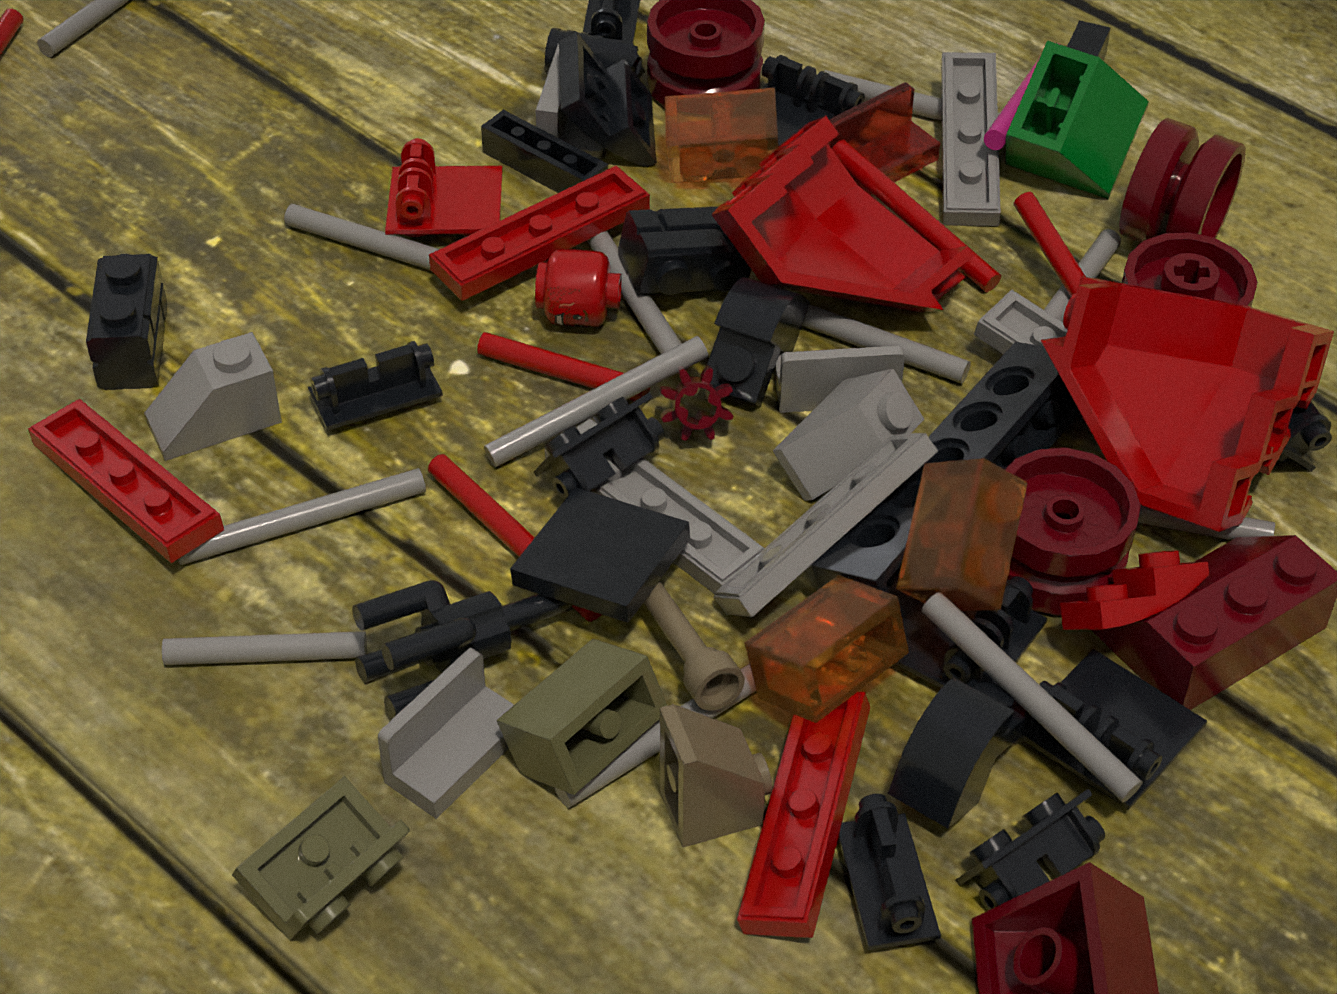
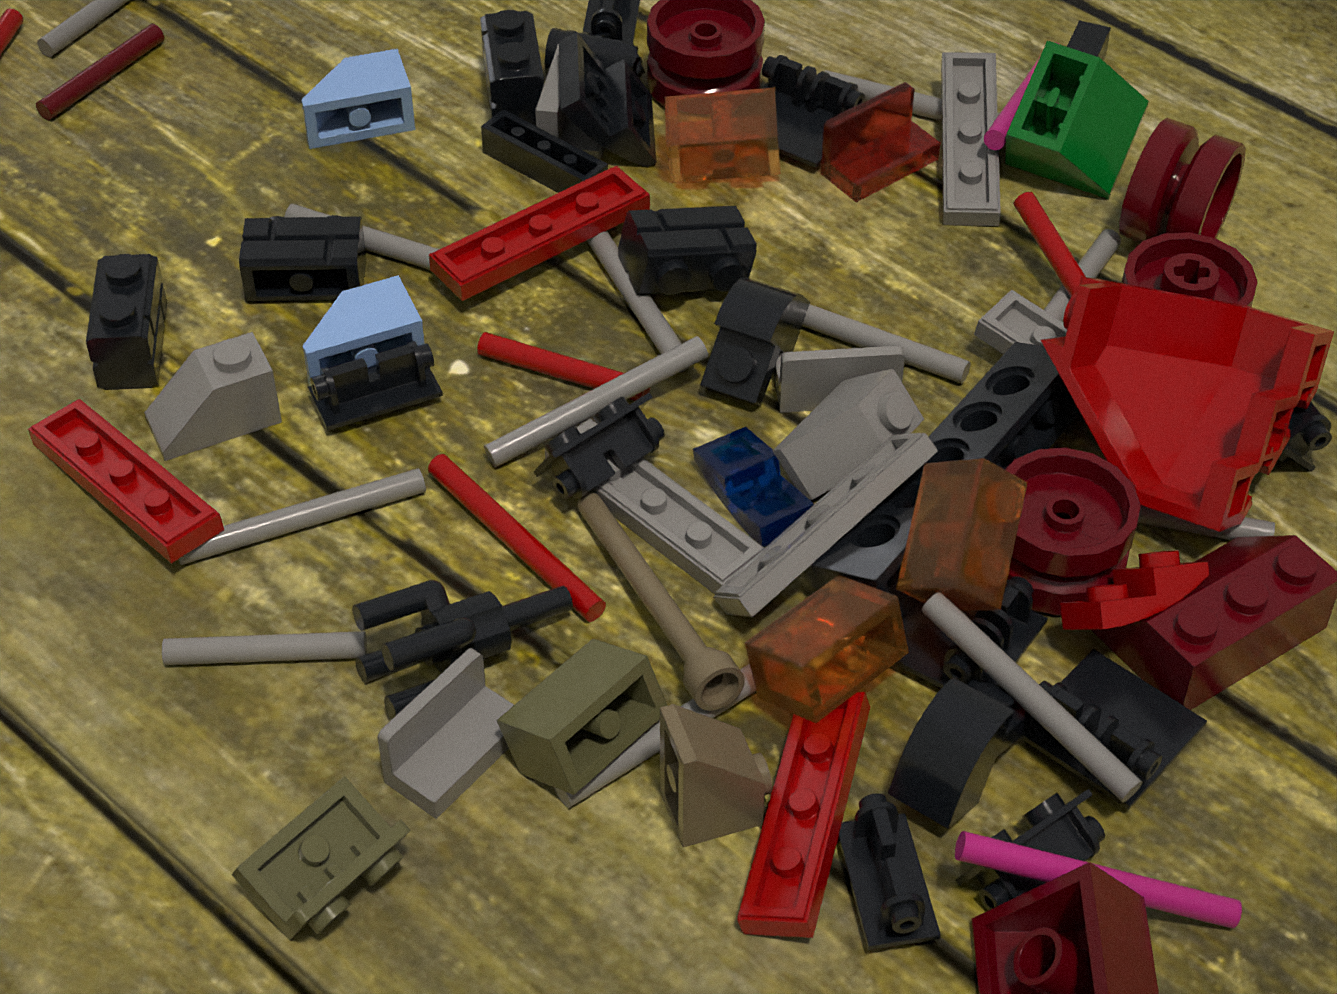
red hinge [385,138,503,237] -> none
black tile [510,487,690,623] -> none
red head [535,249,622,328] -> none
dark red gear [660,365,734,441] -> none
red panel [711,116,974,313] -> none
red bar [832,140,1001,292] -> none
none -> dark red bar [36,23,164,120]
none -> black brick [239,215,366,302]
none -> light blue slope [301,49,415,149]
none -> light blue slope [303,275,425,386]
none -> black brick [480,10,544,126]
none -> clear blue slope [693,427,814,547]
none -> dark pink bar [955,831,1242,929]

